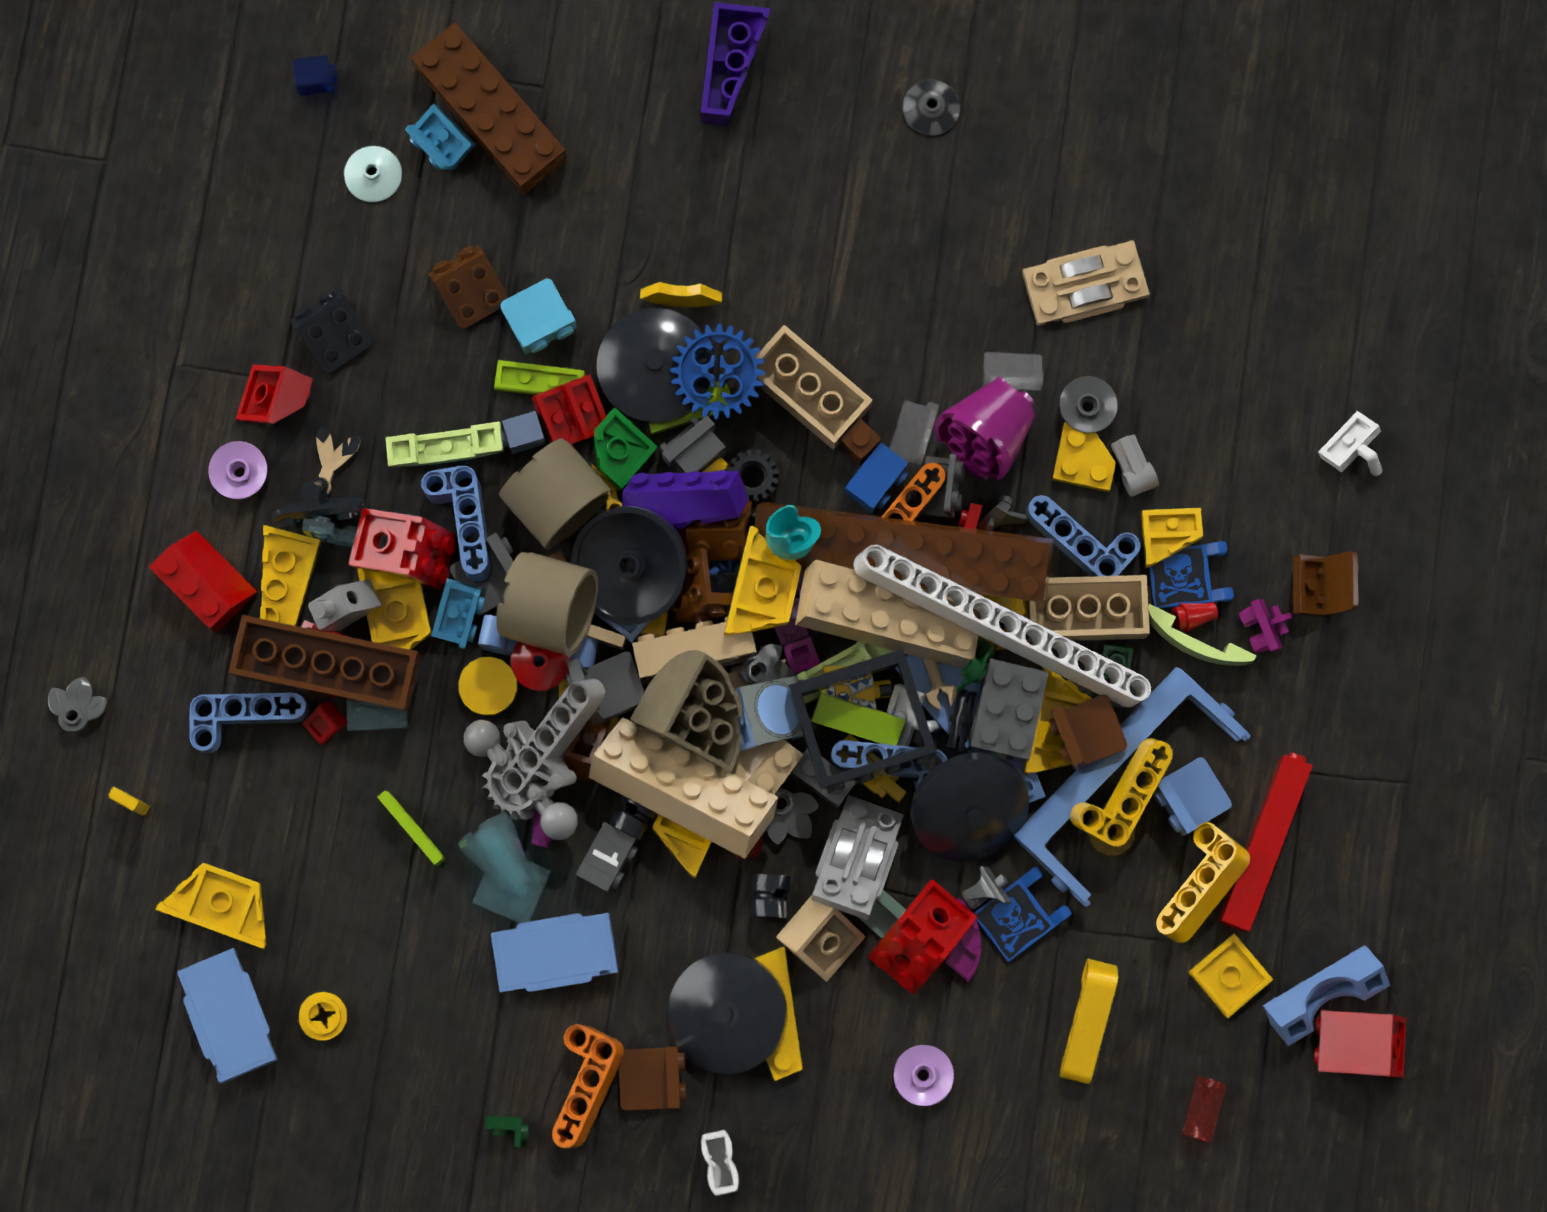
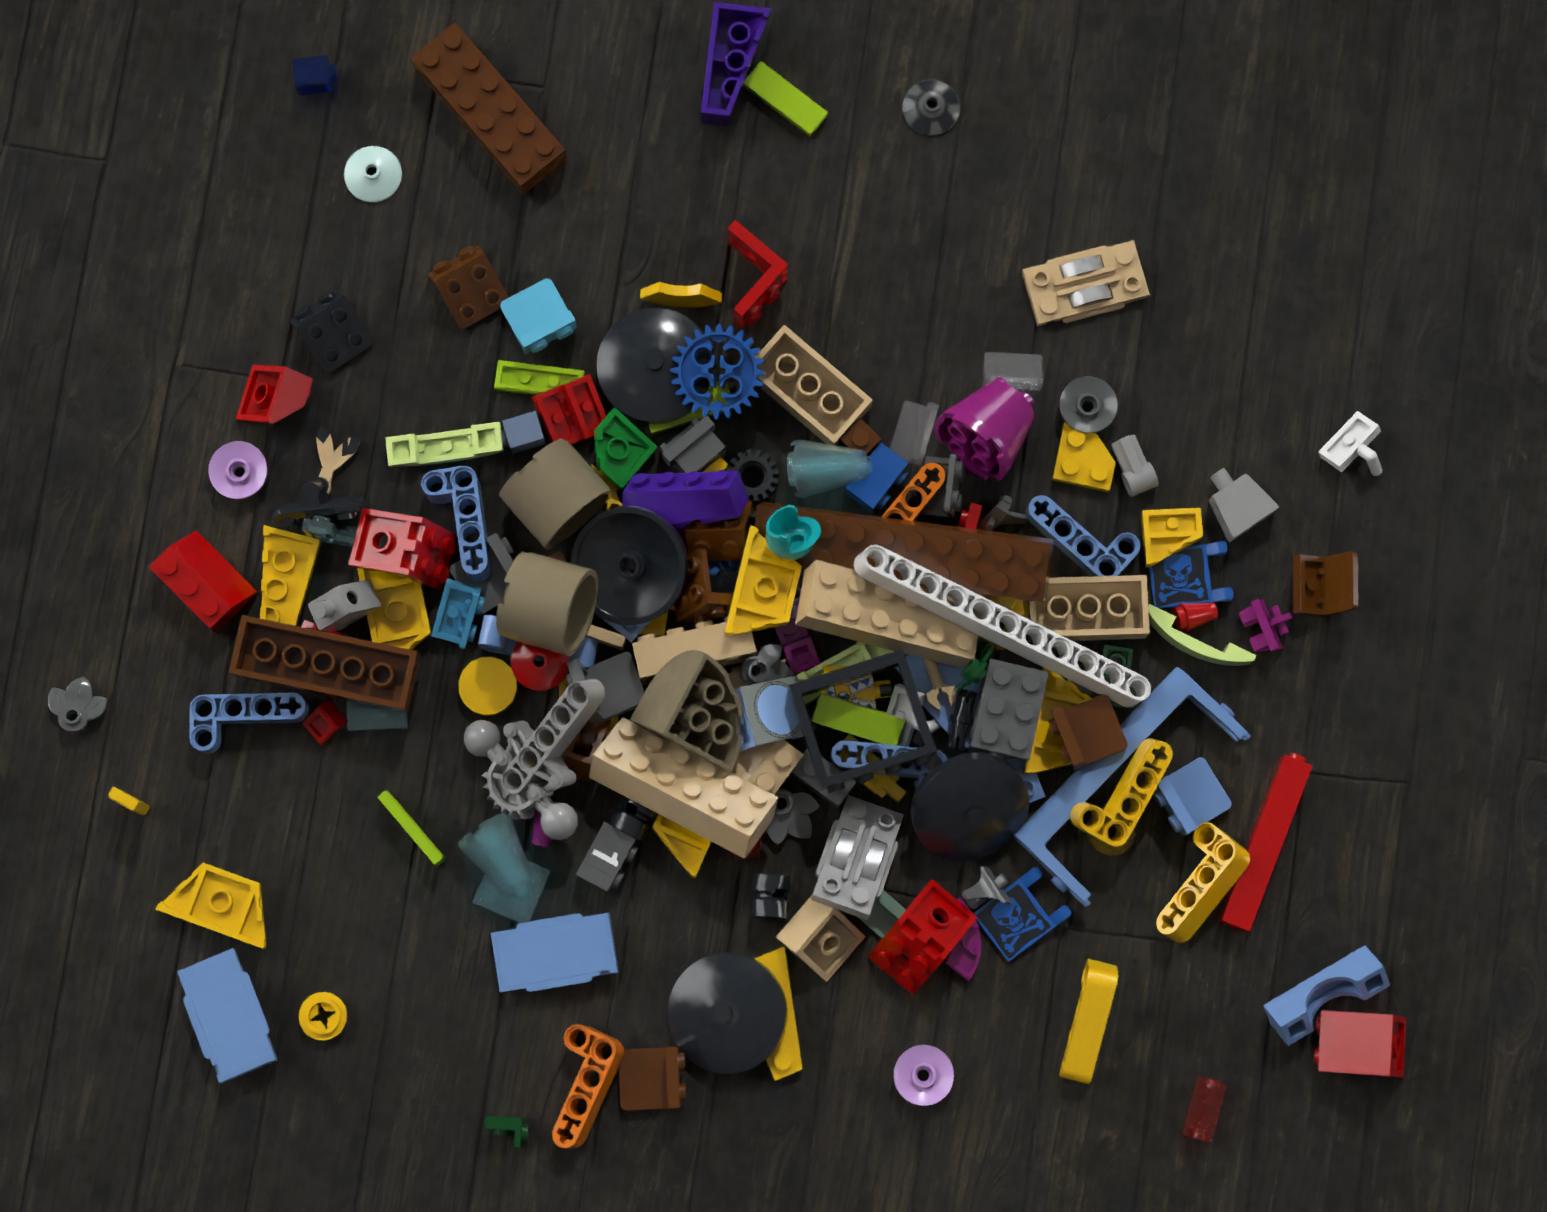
dark azure bracket [405,104,476,170] -> none
white brick [701,1130,739,1195] -> none
yellow tile [1188,933,1273,1018] -> none
none -> red bracket [727,220,788,330]
none -> lime tile [743,61,828,137]
none -> clear light blue cone [787,439,872,498]
none -> light grey torso [1209,468,1279,543]

